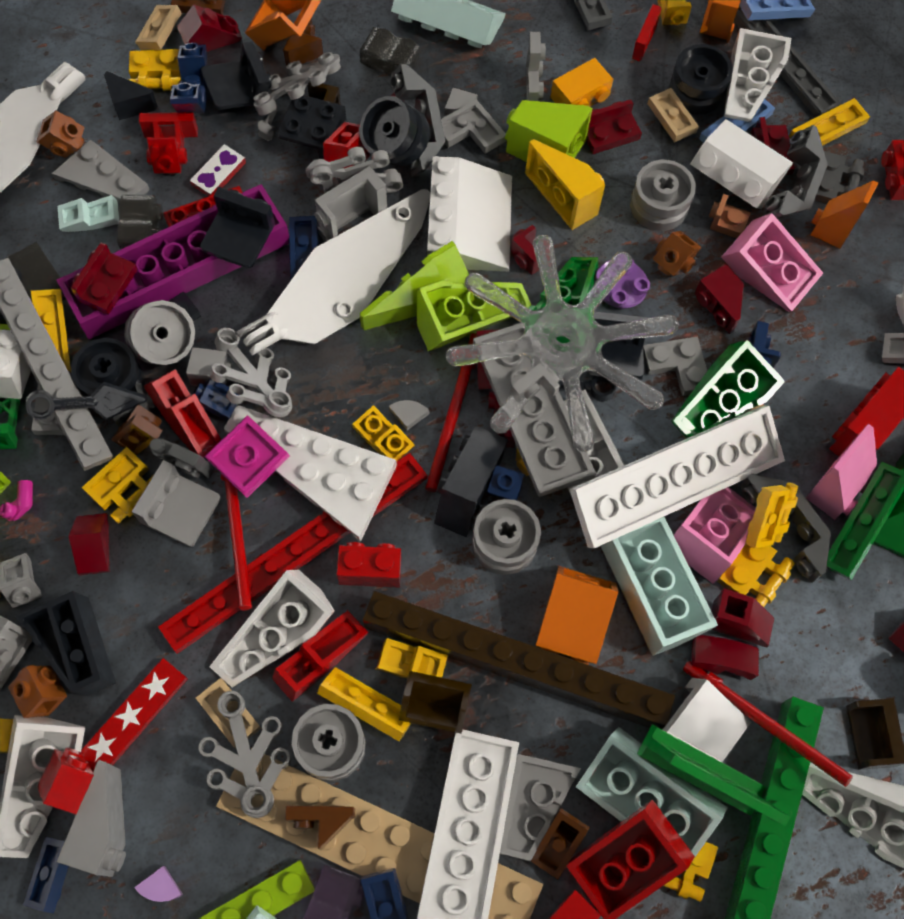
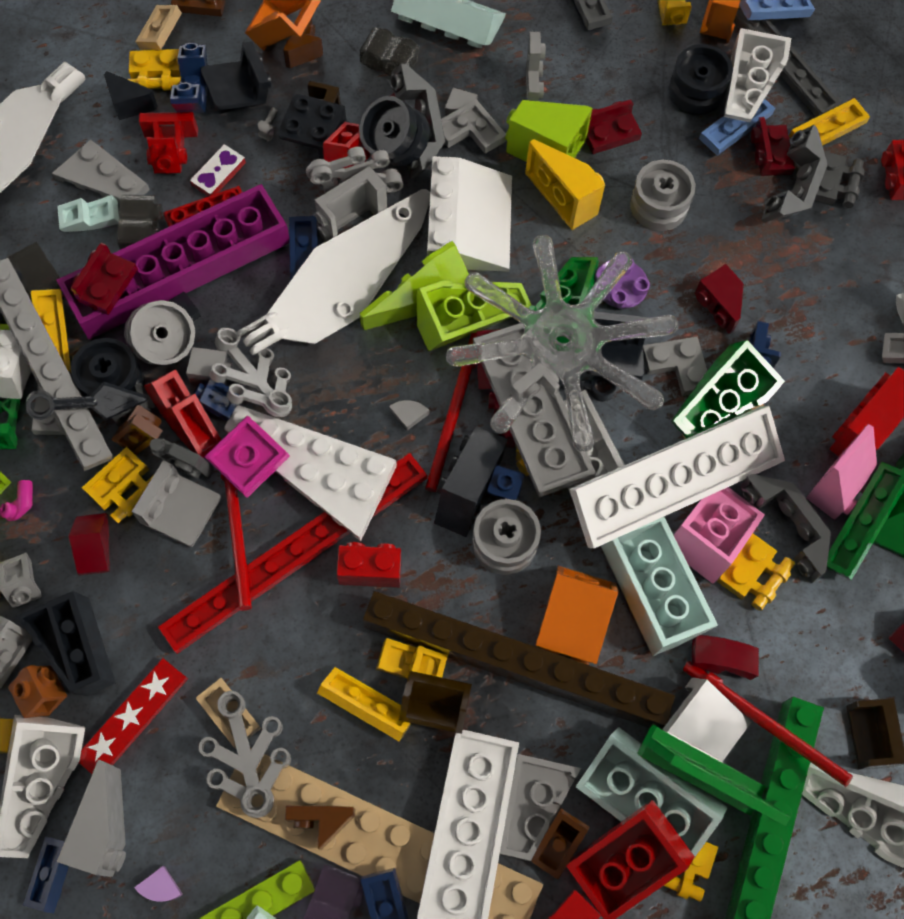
dark orange brick [36,110,85,158] -> none
red brick [37,748,94,814] -> none
dark red slope [177,5,242,52] -> none
black bracket [200,187,275,268] -> none
white wedge [209,570,335,687] -> none
light grey plant [254,52,341,116] -> none
red slope [272,610,368,702] -> none
light grey wheel [291,704,366,782] -> none
yellow slope [351,405,415,462] -> none
dark red bracket [511,225,543,275] -> none
light orange brick [550,58,613,107] -> none
red tile [632,4,662,62] -> none
tan plate [648,88,699,143] -> none
dark orange brick [653,231,701,276] -> none
white slope [690,119,793,209] -> none
nougat bracket [709,194,751,238] -> none
dark red slope [711,588,774,648] -> none
bright pink slope [721,213,823,312] -> none
yellow plate [745,483,798,548] -> none
orange slope [811,180,878,249] -> none

